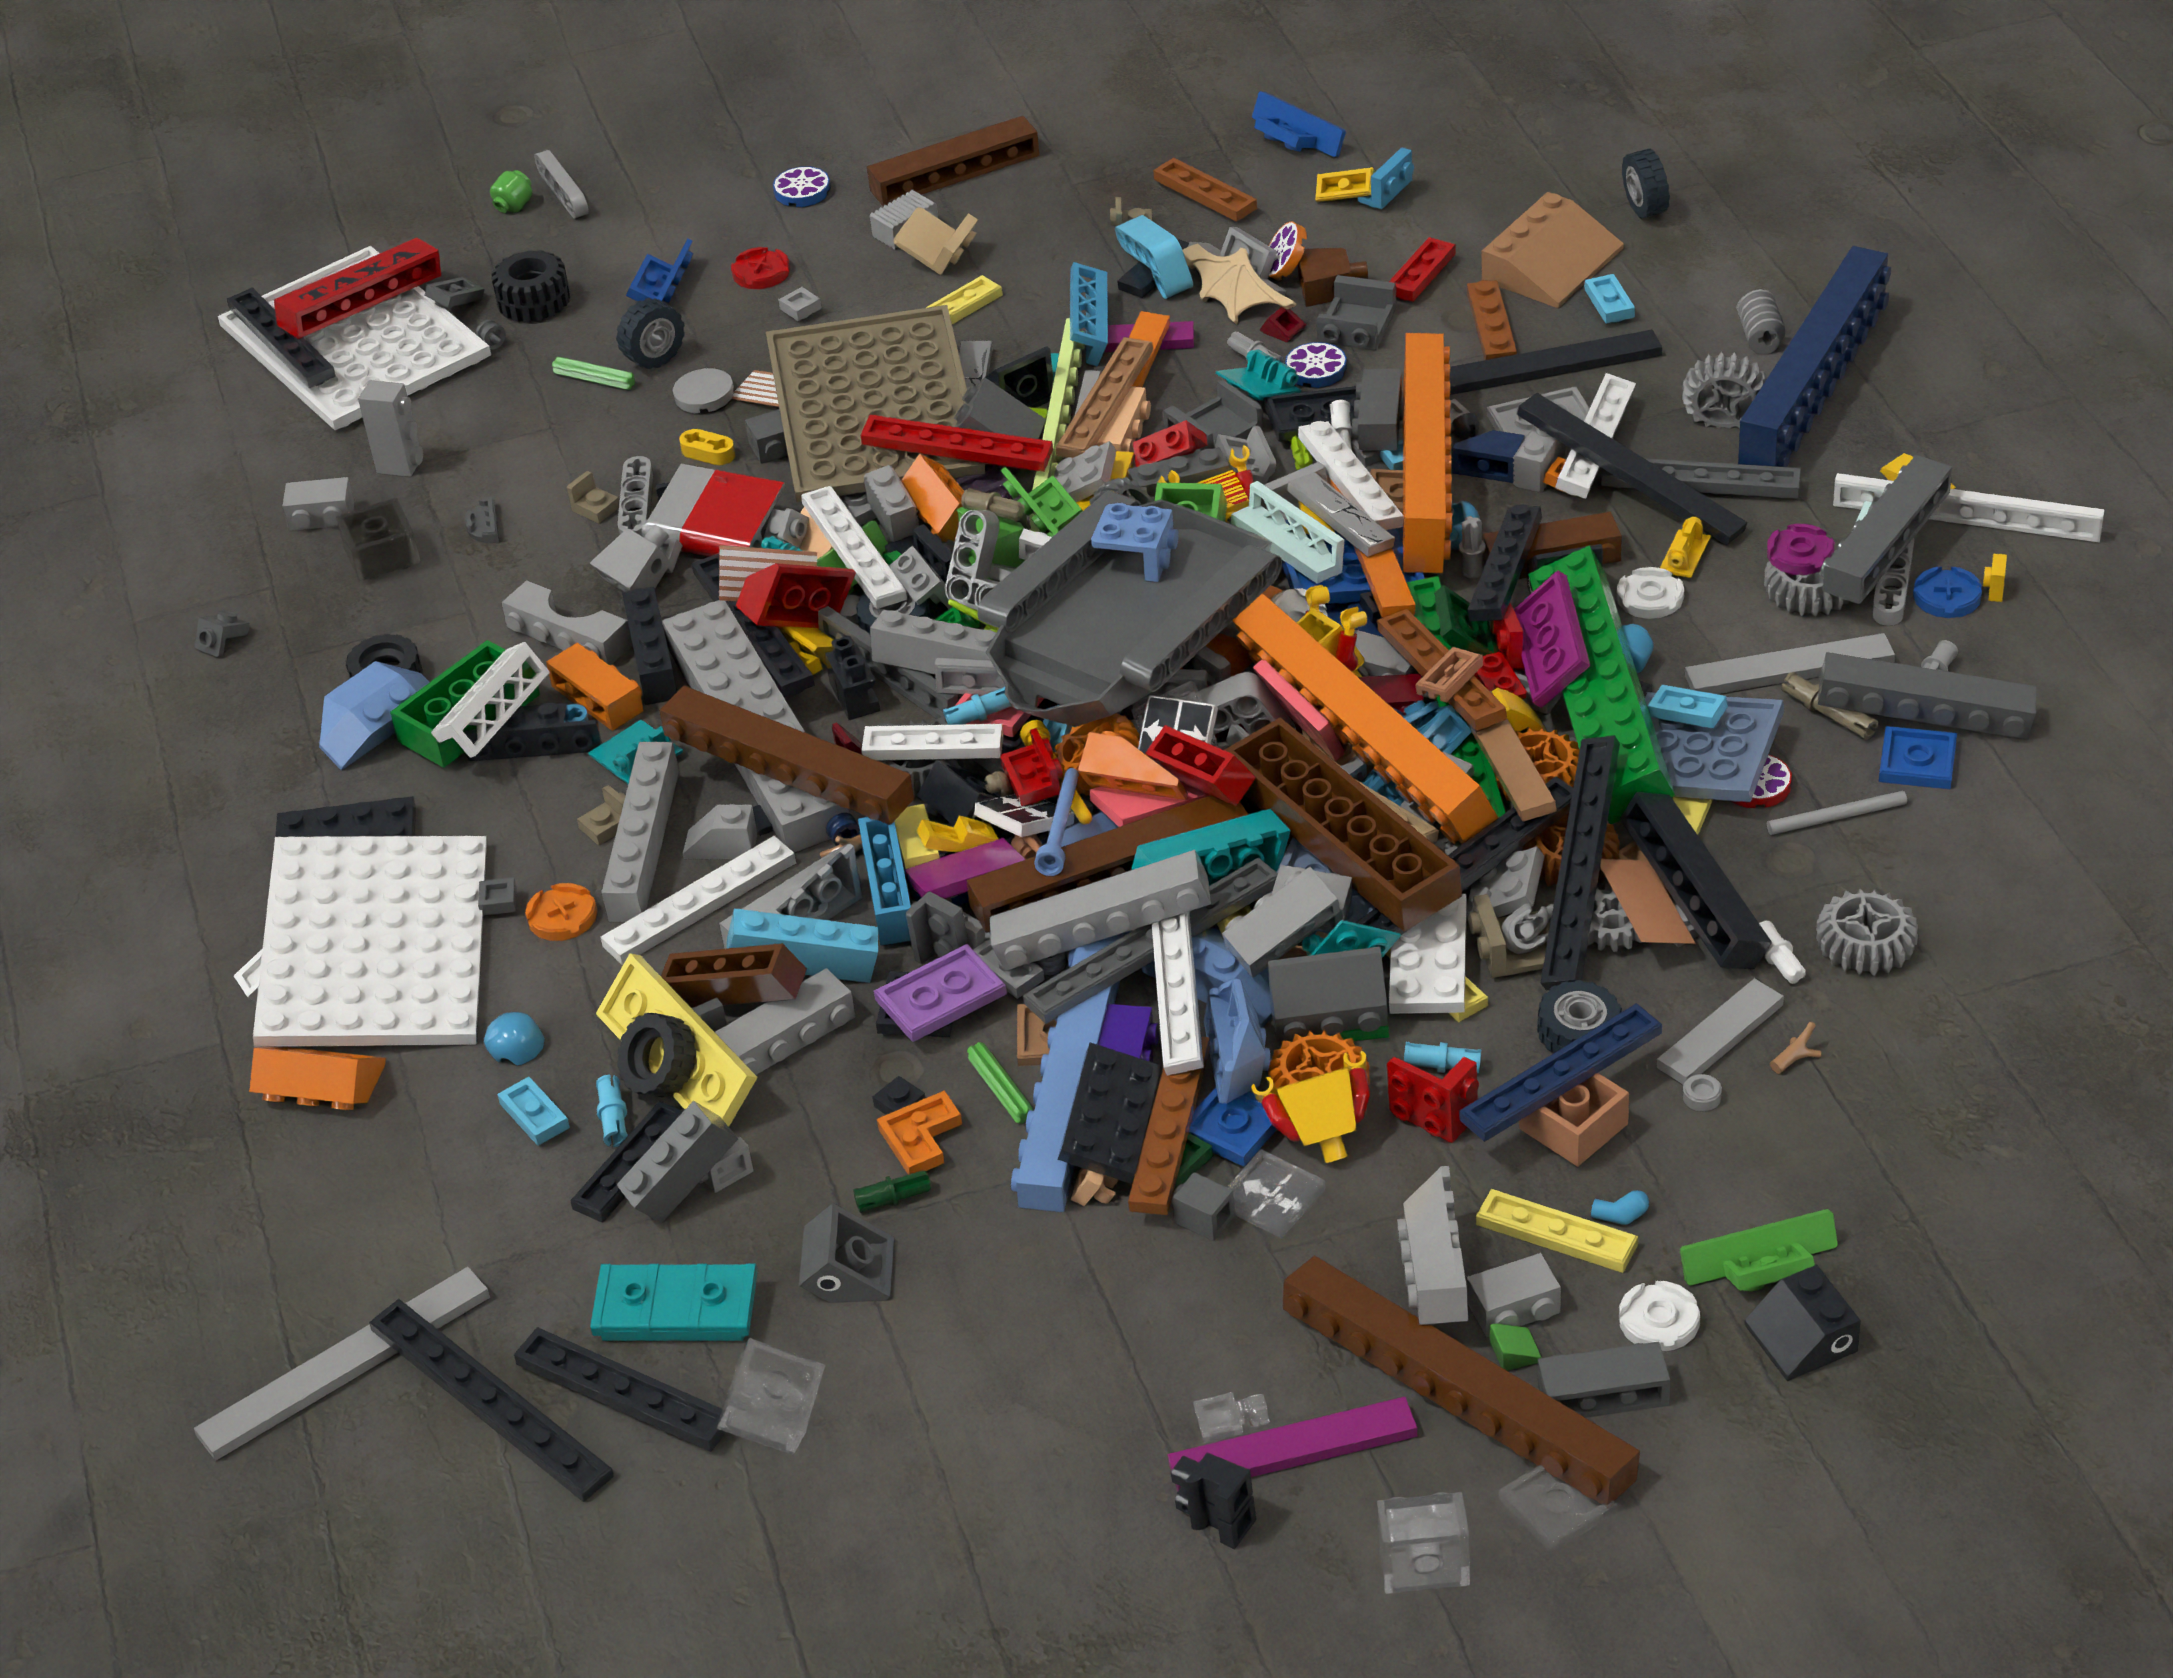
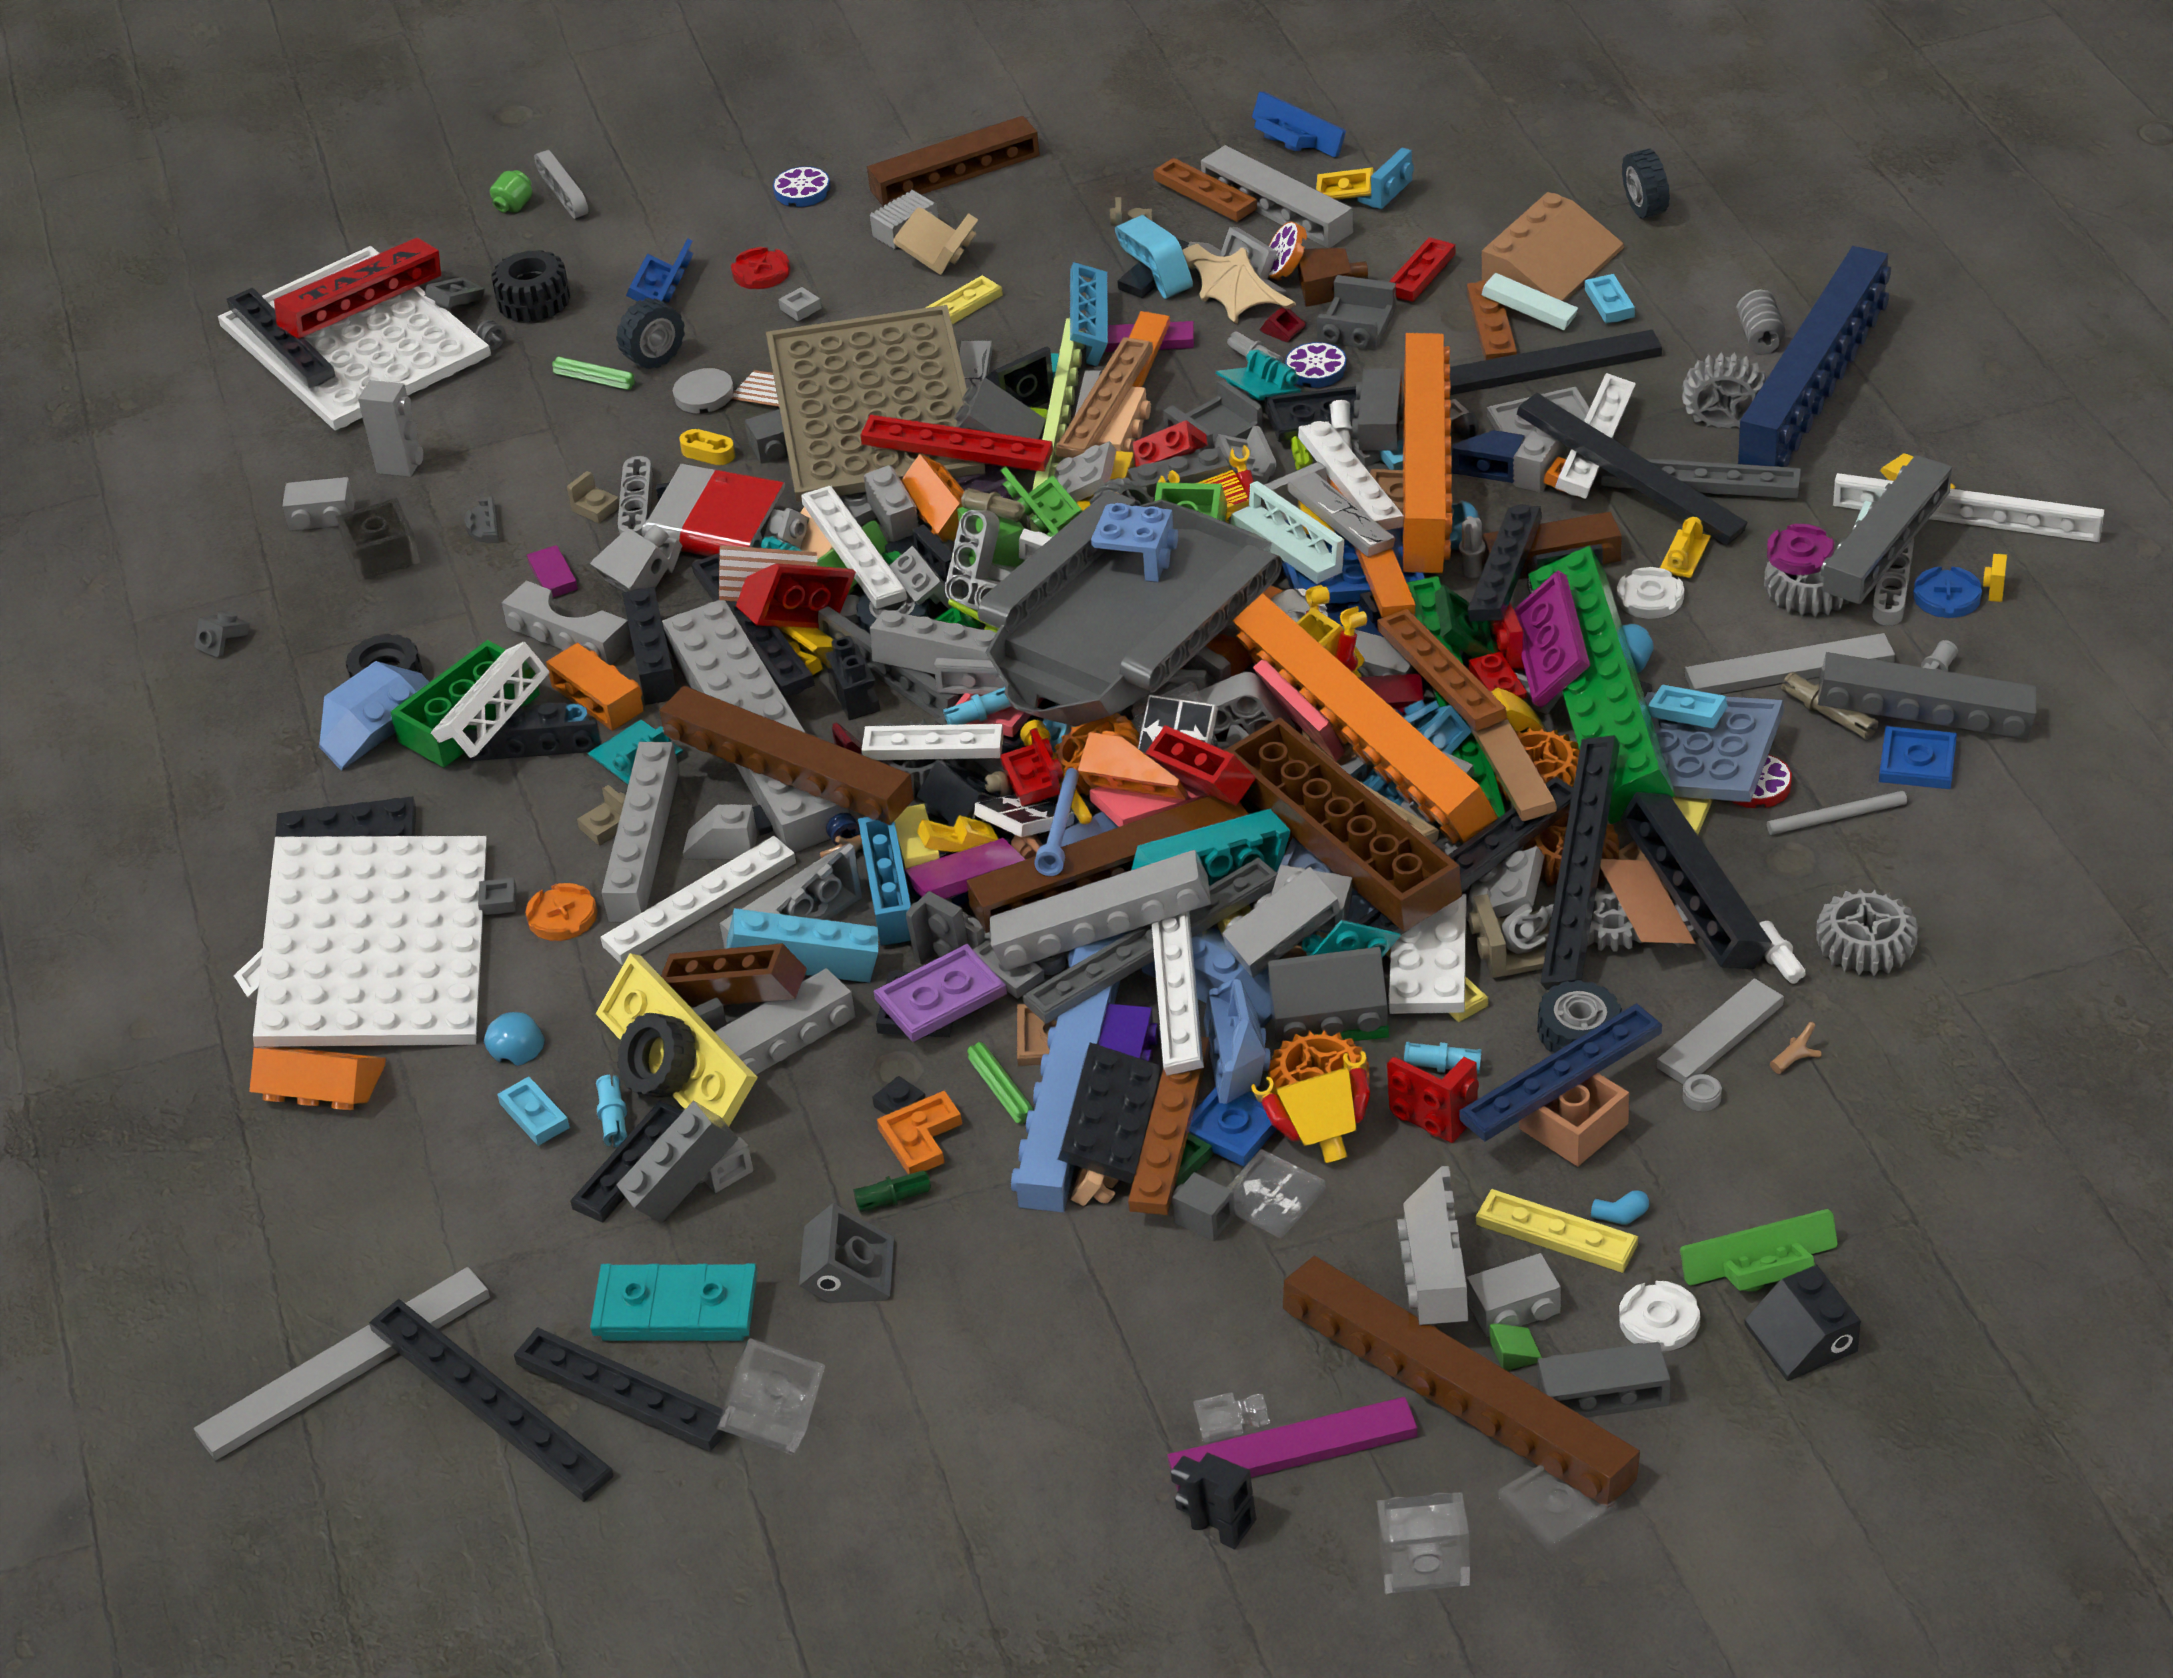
nougat tile [1416,647,1483,703] -> none
none -> magenta tile [527,545,578,598]
none -> light grey brick [1201,145,1353,248]
none -> light aqua tile [1481,273,1578,330]

